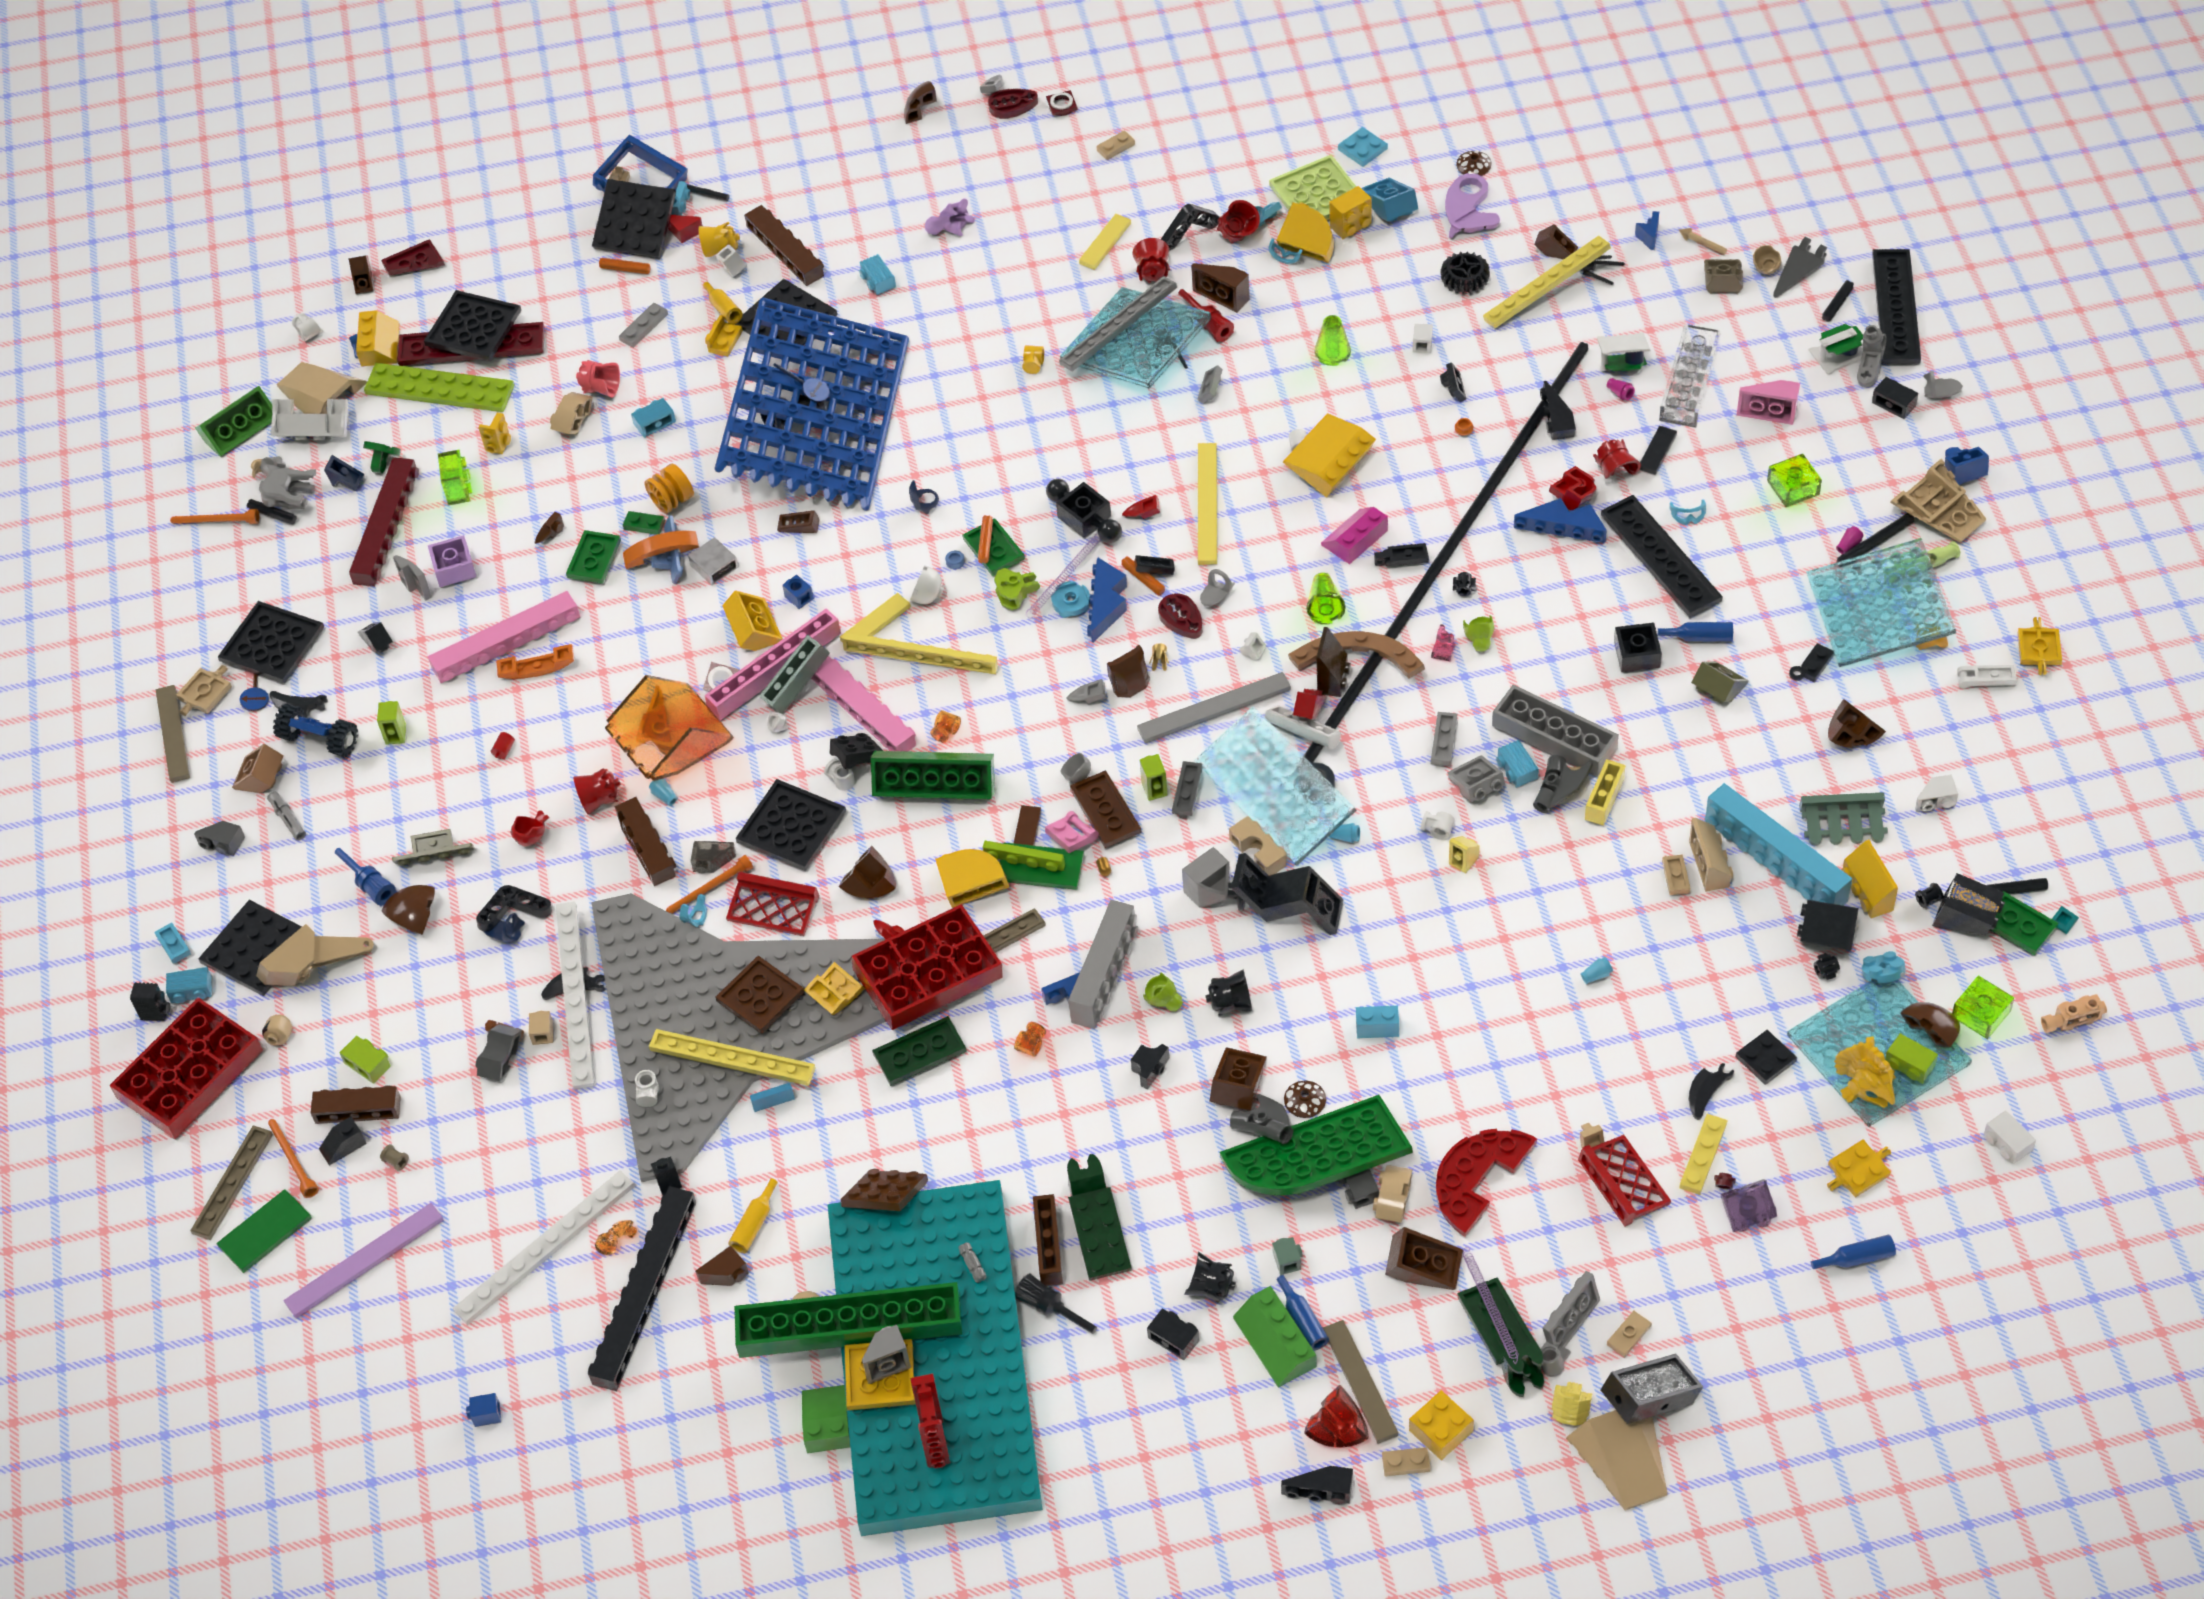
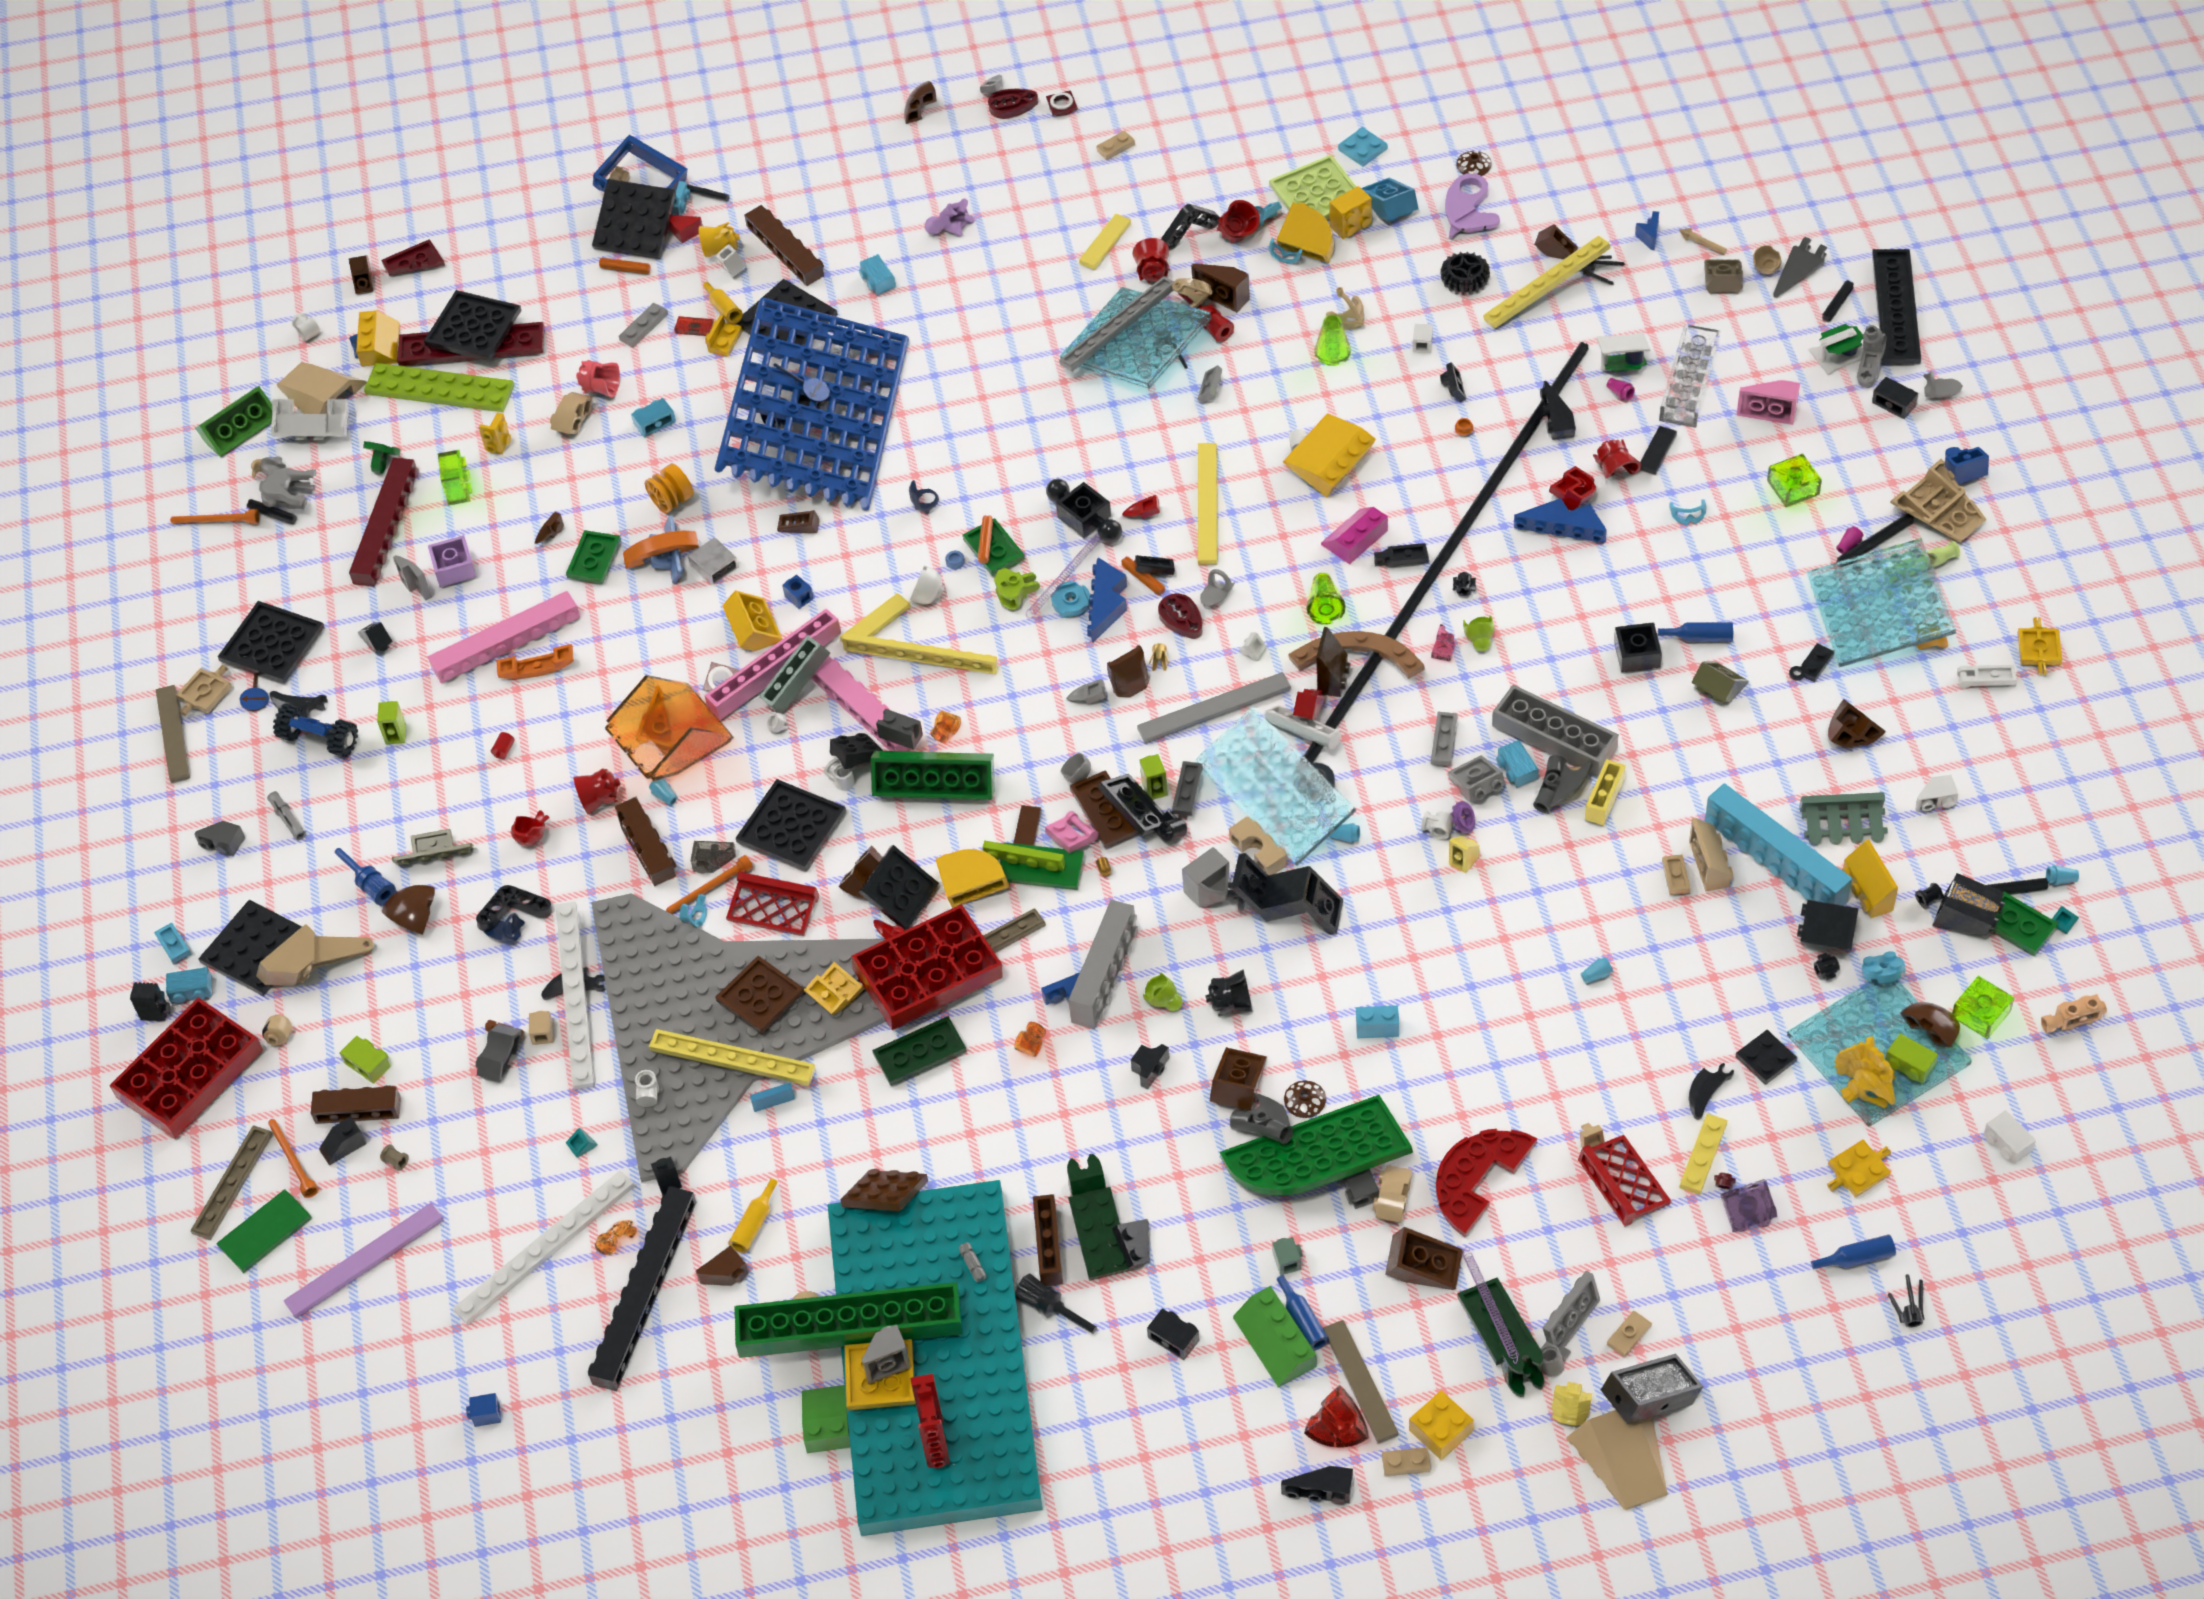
medium nougat slope [232,744,284,793] -> none
dark blue slope [324,455,364,491] -> none
green plate [623,511,665,535] -> none
yellow piece [1022,345,1045,374] -> none
black hat [1184,1251,1236,1303] -> none
black plate [1601,495,1723,618] -> none
none -> teal slope [565,1128,598,1158]
none -> clear red tile [674,316,714,336]
none -> black plate [858,844,939,931]
none -> dark grey brick [876,708,923,750]
none -> black hinge [1098,773,1187,842]
none -> wing [1112,1219,1150,1269]
none -> tan helmet [1172,278,1212,316]
none -> tan helmet [1325,287,1365,330]
none -> medium lavender gear [1450,801,1475,834]
none -> black plant [1888,1274,1925,1328]
none -> medium azure cone [2045,865,2079,885]

